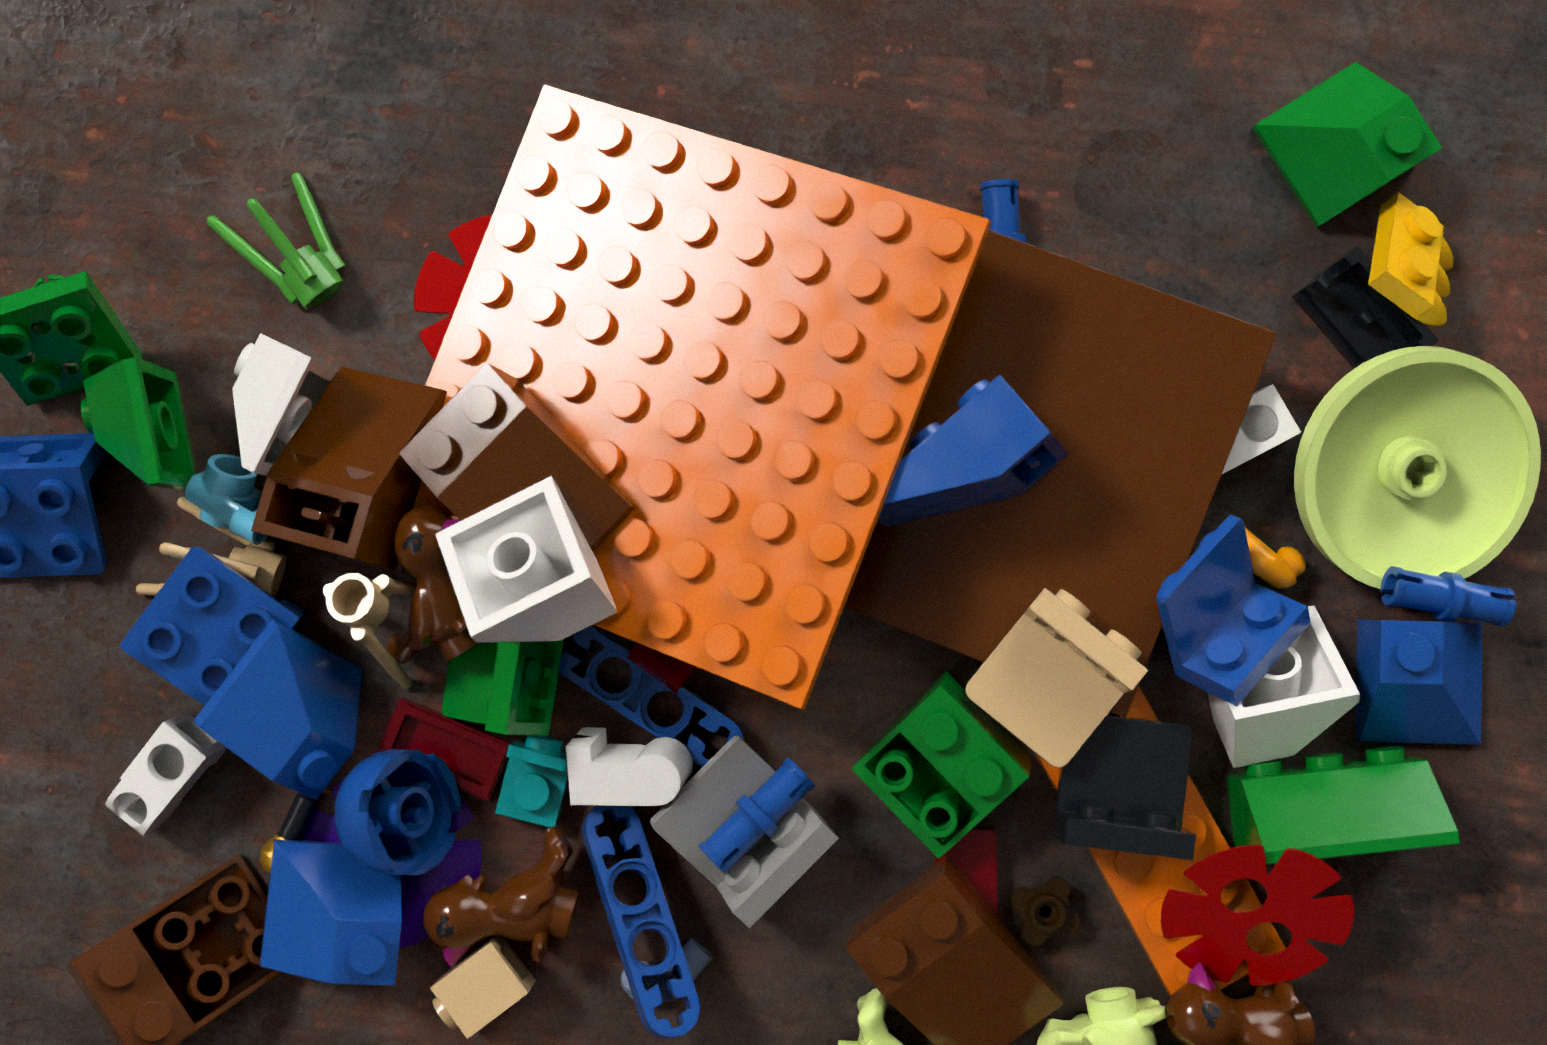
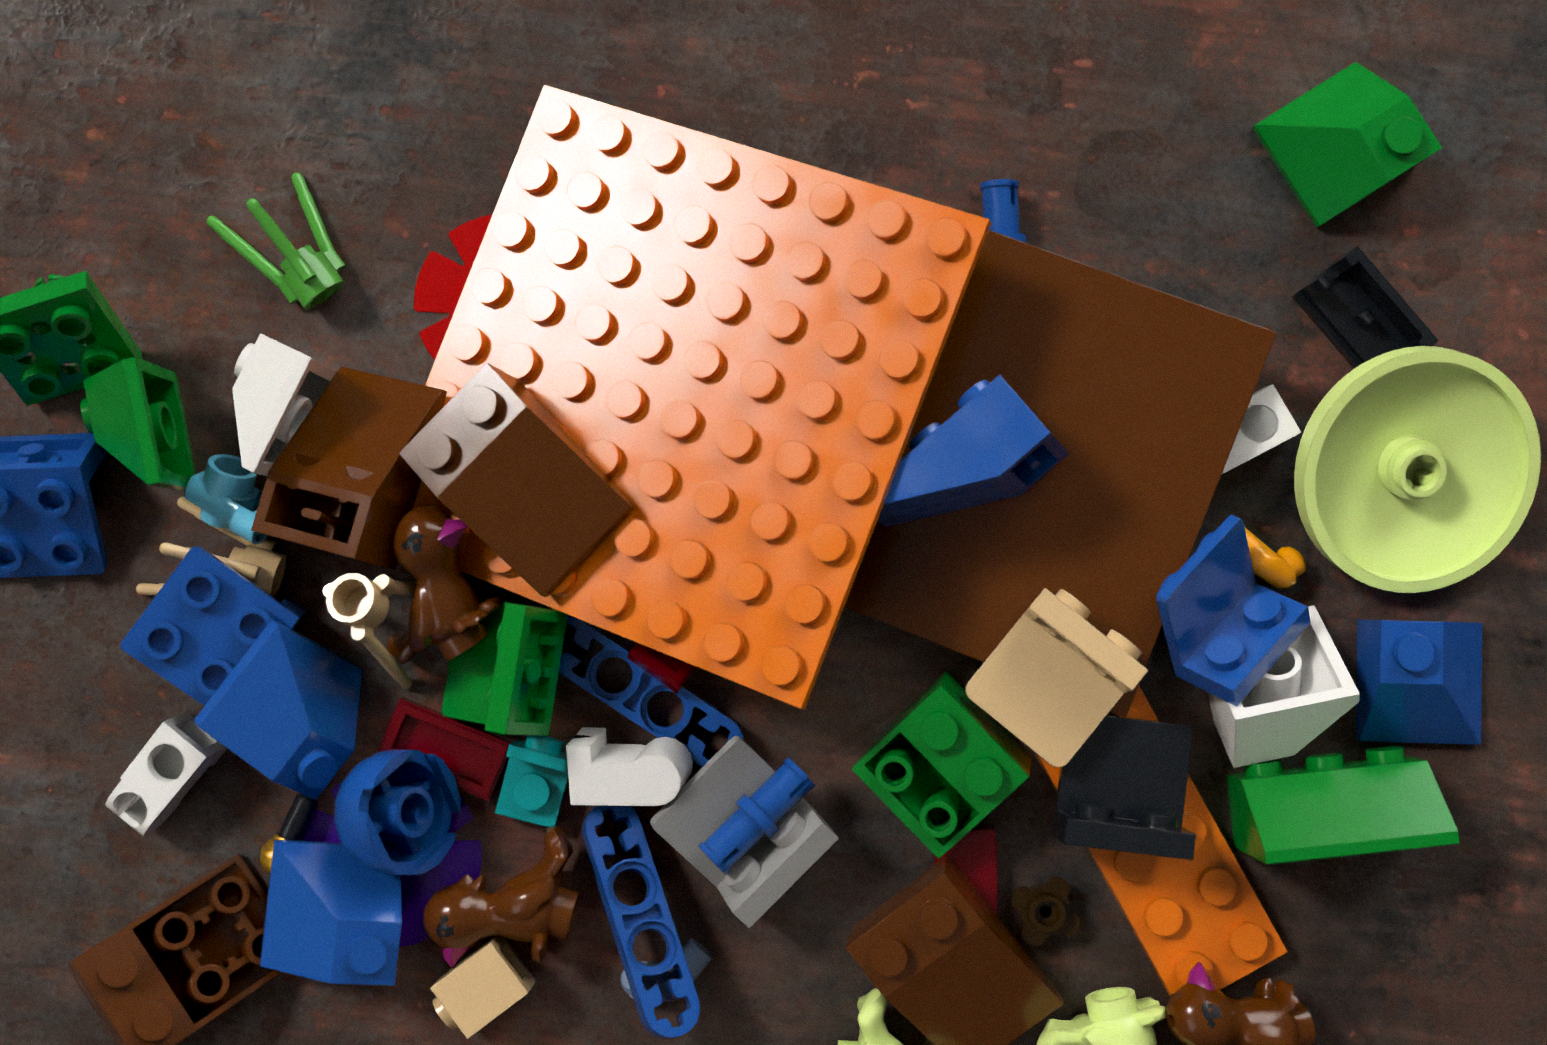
white slope [436,476,618,642] -> none
red piece [1161,844,1354,986] -> none
yellow plate [1368,192,1453,327] -> none
blue pin [1380,566,1516,627] -> none

